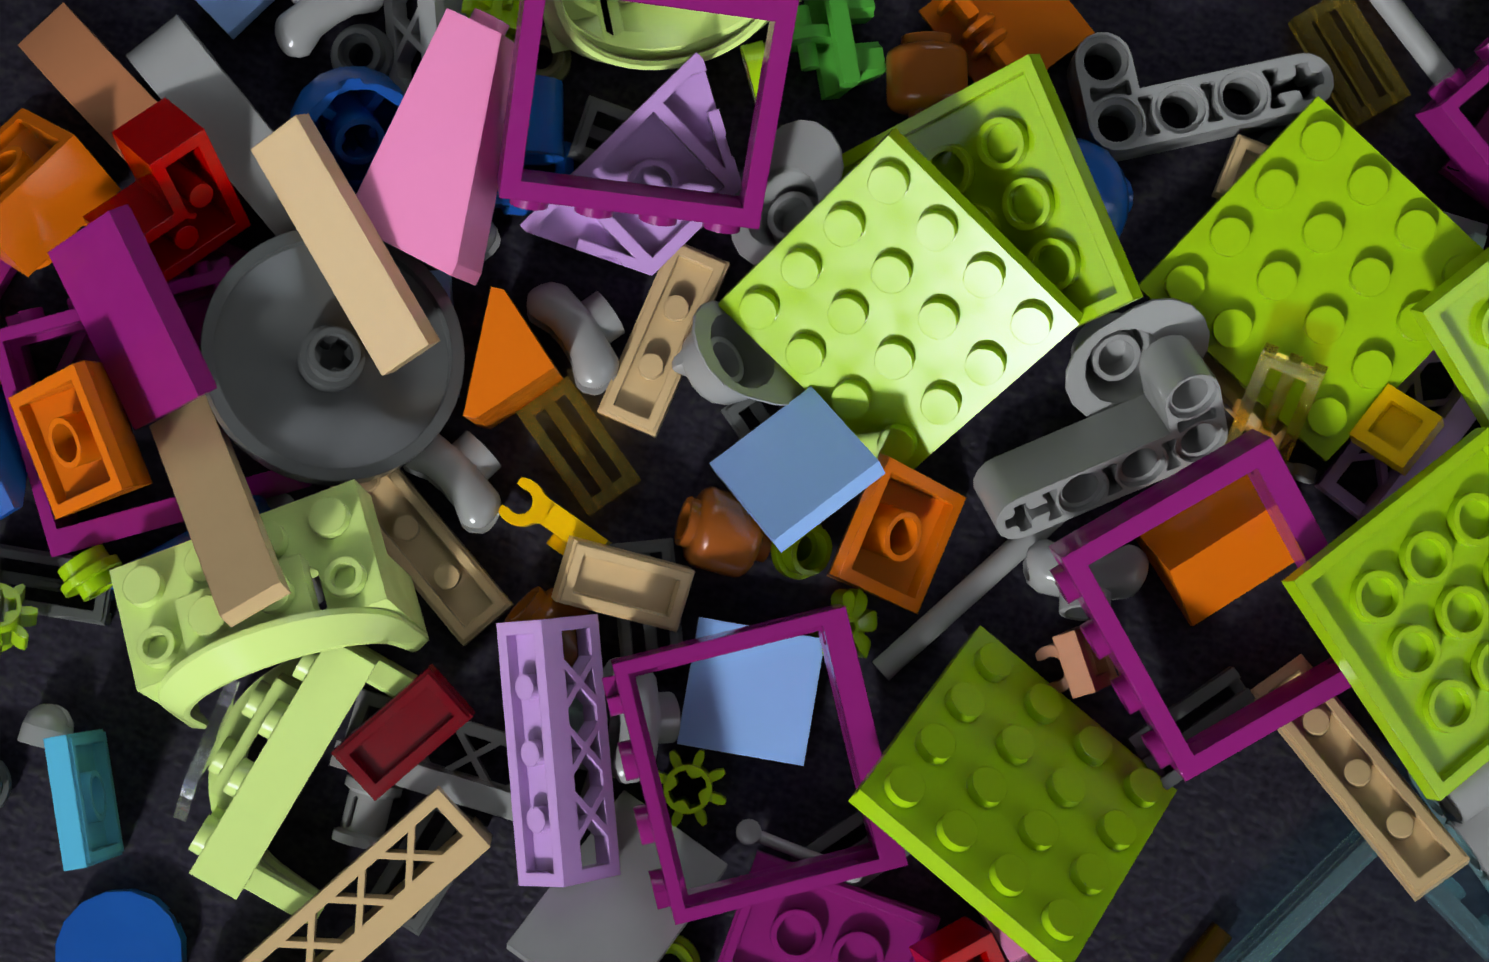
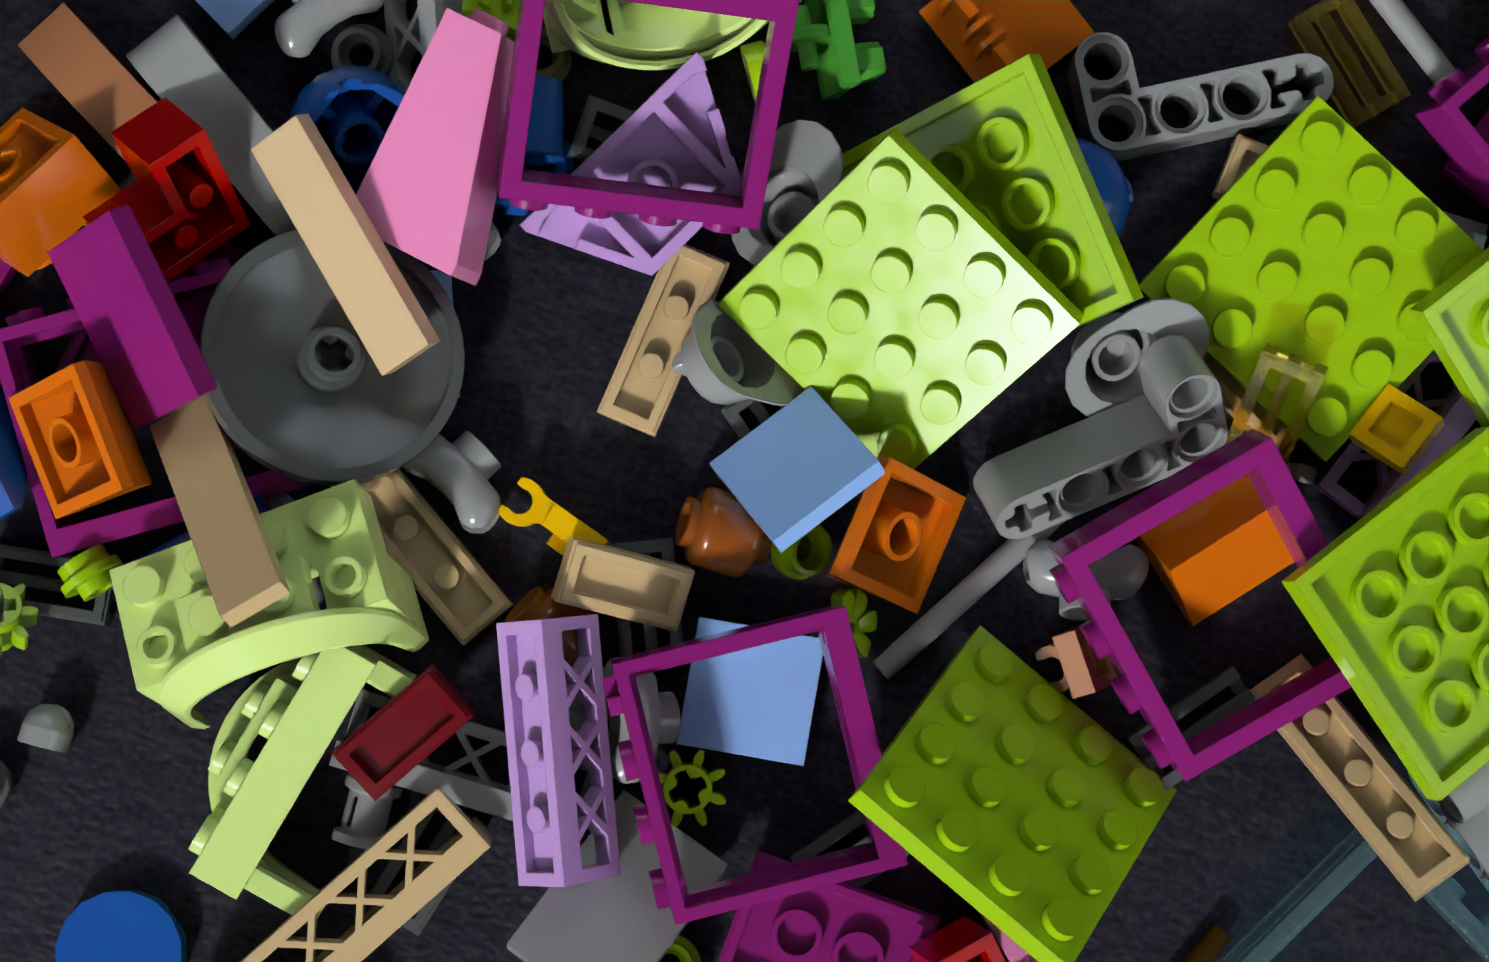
medium azure tile [43,729,124,871] -> none
clear piece [174,681,240,822] -> none
orange slope [463,287,565,429] -> none
clear yellow tile [516,376,642,517] -> none
light grey piece [526,282,625,396] -> none
light grey hinge [736,819,863,885] -> none
dark orange head [886,31,968,118] -> none

